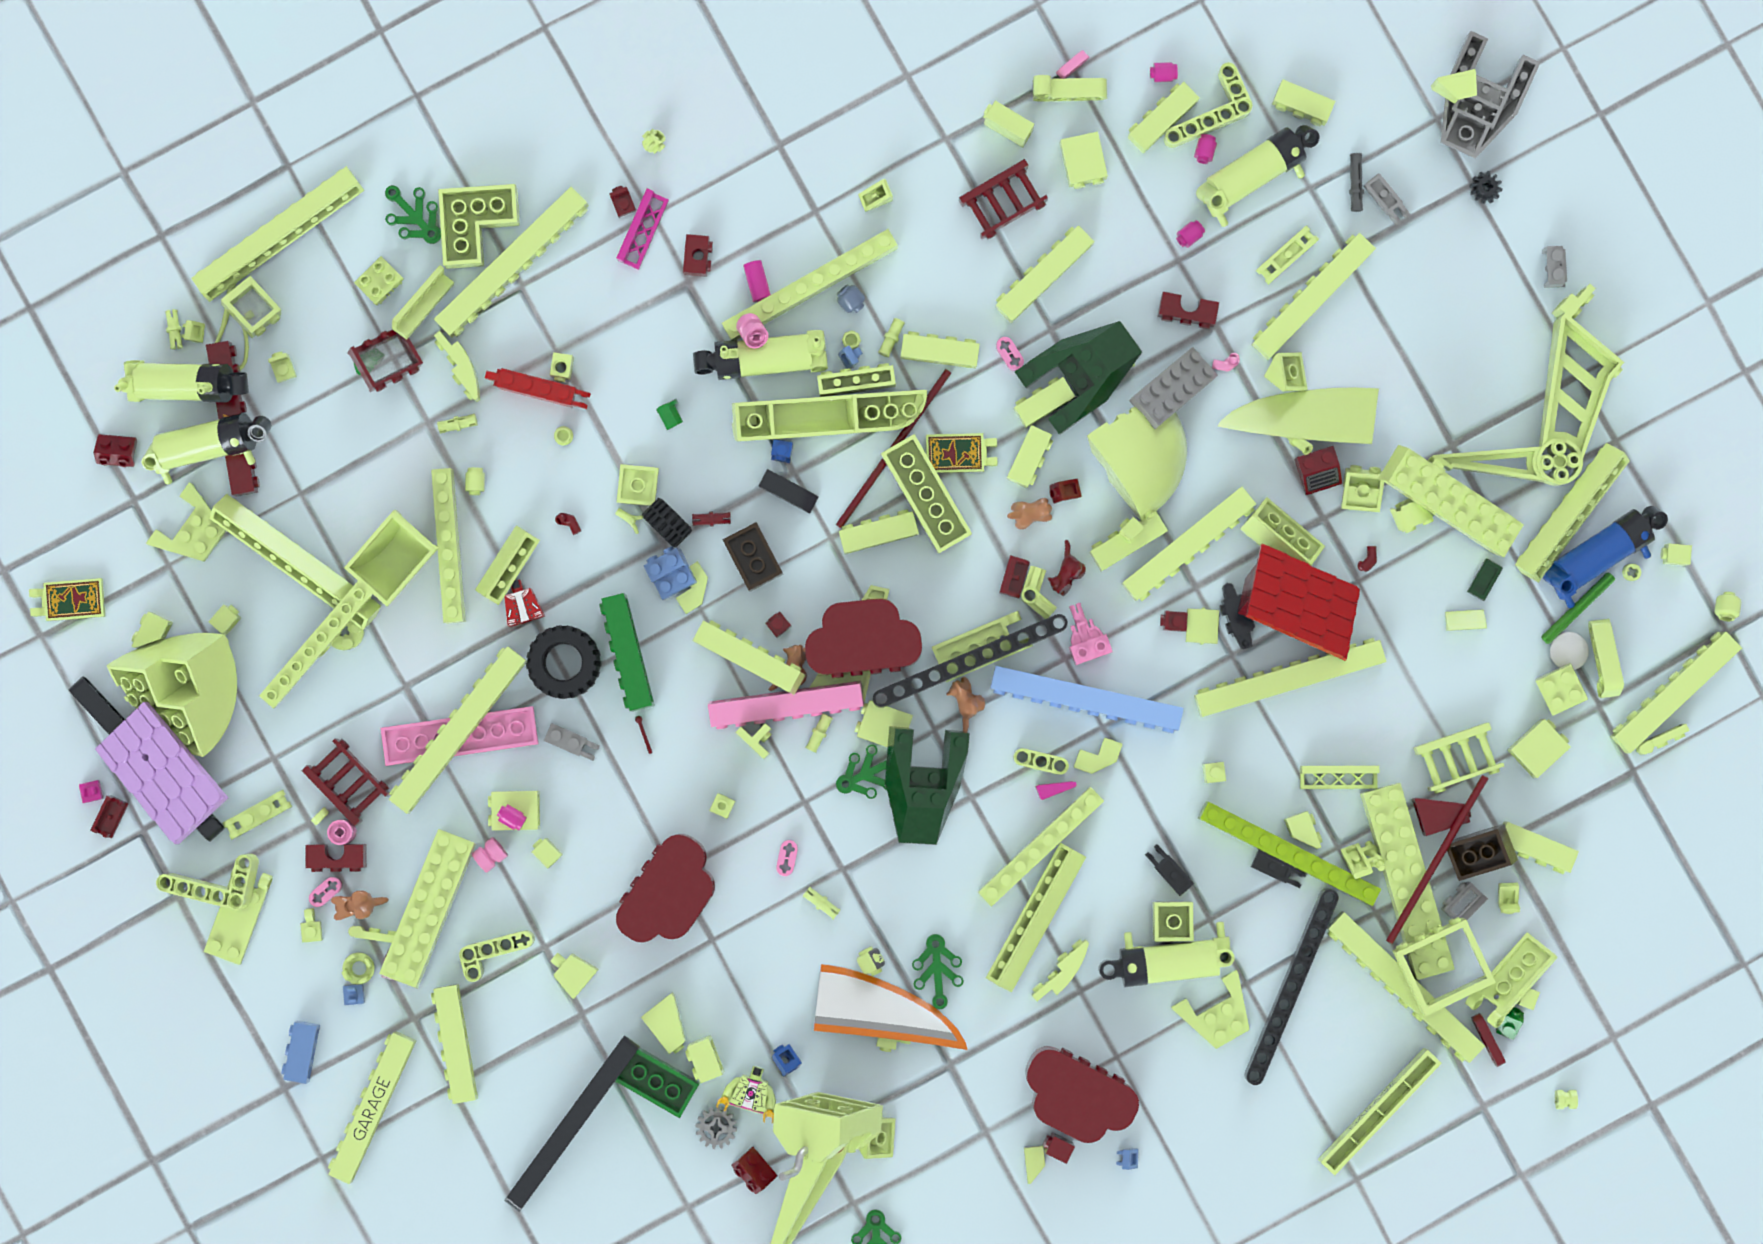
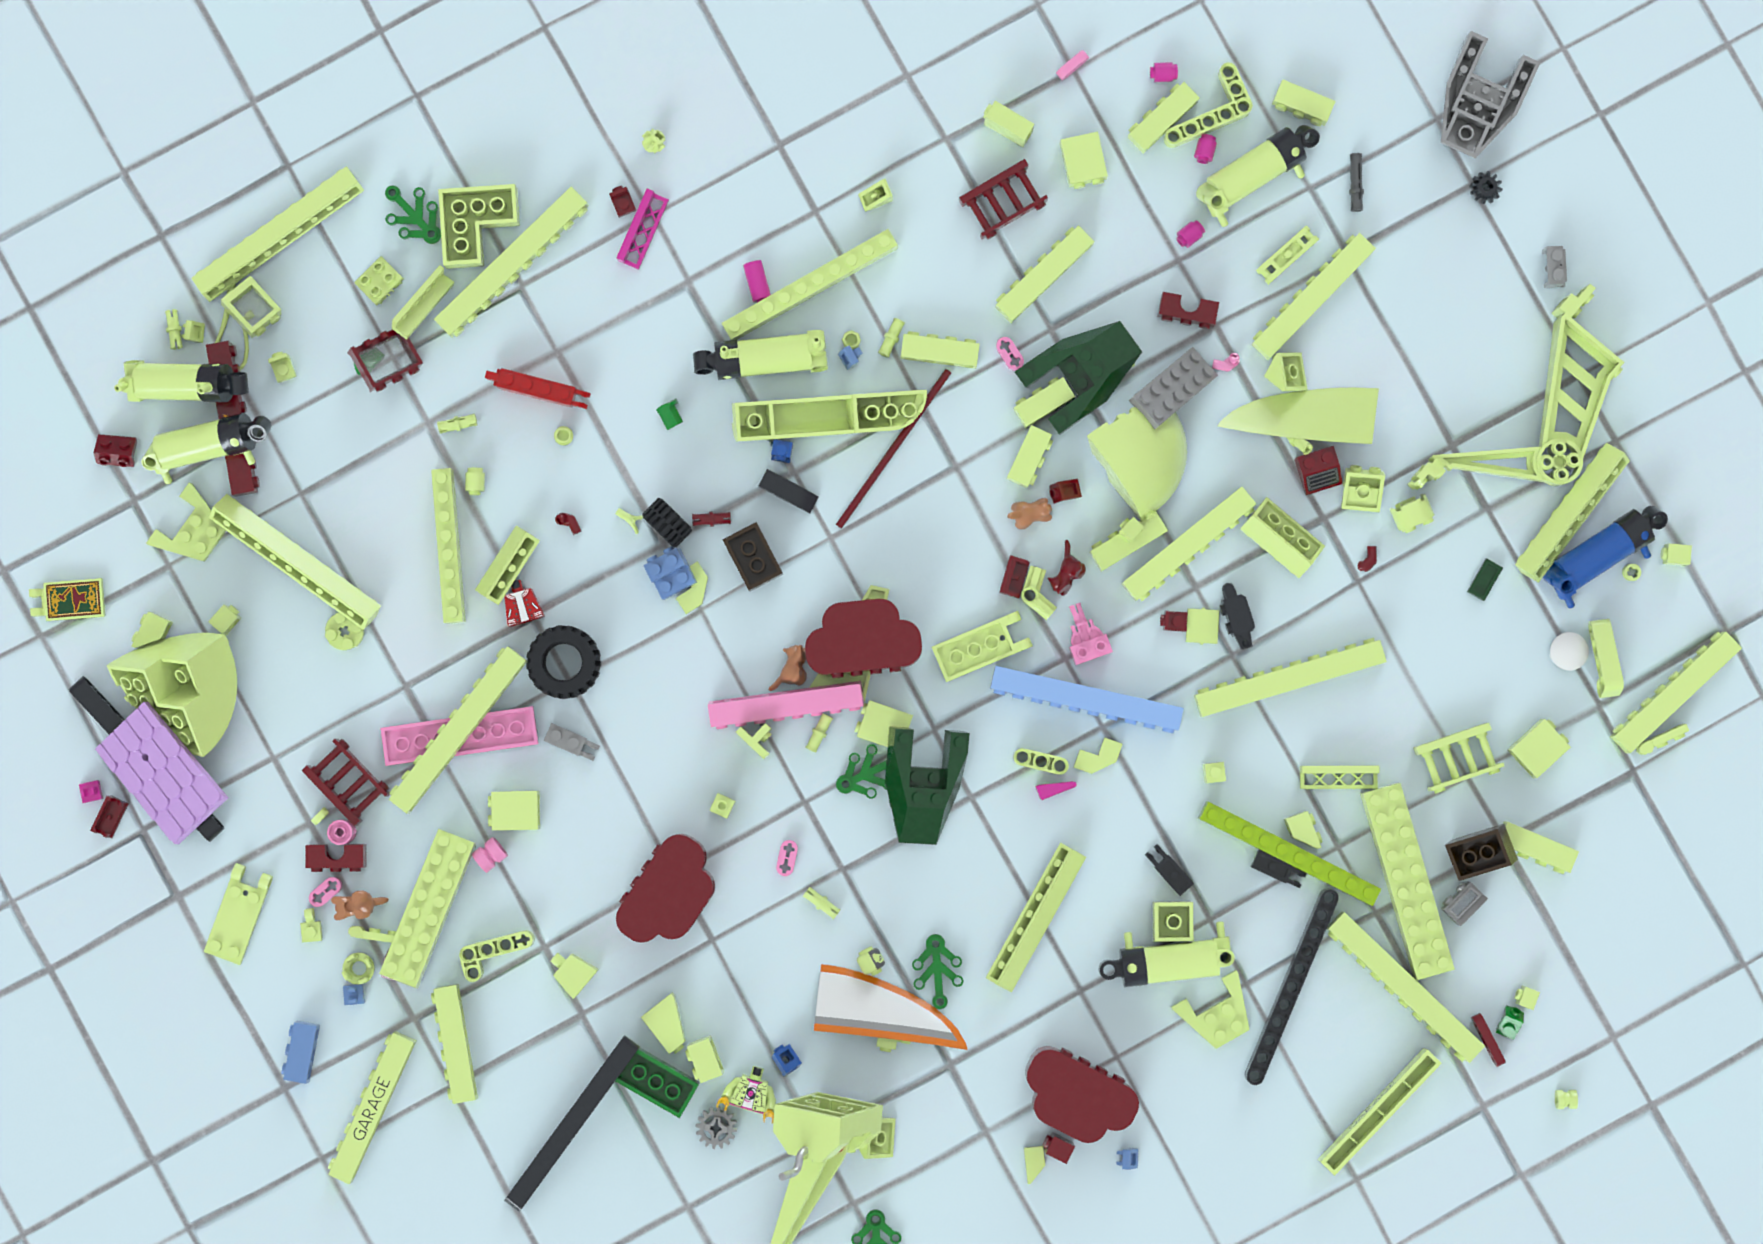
yellowish green beam [156,854,259,910] -> none
yellowish green plate [222,790,292,840] -> none
yellowish green plate [259,510,439,709] -> none
yellowish green slope [434,331,480,402] -> none
dark pink brick [497,804,527,830] -> none
yellowish green brick [532,838,563,869] -> none
yellowish green brick [550,352,574,382] -> none
green brick [599,593,655,712] -> none
yellowish green plate [617,464,659,506] -> none
dark red hinge [635,716,653,754] -> none
dark red brick [683,234,713,277] -> none
yellowish green brick [692,620,805,695] -> none
dark red bracket [731,1147,778,1194] -> none
bright pink wheel [736,313,768,348] -> none
dark red brick [765,612,792,638] -> none
yellowish green brick [817,363,896,397] -> none
sand blue head [837,284,865,313] -> none
yellowish green brick [839,509,919,554] -> none
black beam [872,614,1068,708] -> none
yellowish green brick [881,434,972,553] -> none
tile [926,433,997,473] -> none
nougat animal [946,677,985,732] -> none
yellowish green brick [978,787,1104,907] -> none
yellowish green slope [1031,939,1089,1001] -> none
yellowish green beam [1033,75,1107,102] -> none
red piece [1238,544,1360,661] -> none
yellowish green plate [1340,841,1385,879] -> none
light grey hinge [1364,173,1411,226] -> none
yellowish green brick [1379,445,1524,557] -> none
dark red piece [1386,775,1489,944] -> none
yellowish green window [1393,917,1496,1016] -> none
dark red slope [1412,798,1471,836] -> none
yellowish green slope [1431,69,1477,104] -> none
yellowish green slope [1445,609,1487,631] -> none
yellowish green hinge [1465,933,1558,1028] -> none
yellowish green bracket [1497,883,1520,914] -> none
yellowish green brick [1535,663,1588,716] -> none
bright green axle [1541,573,1615,644] -> none
yellowish green head [1714,592,1741,622] -> none

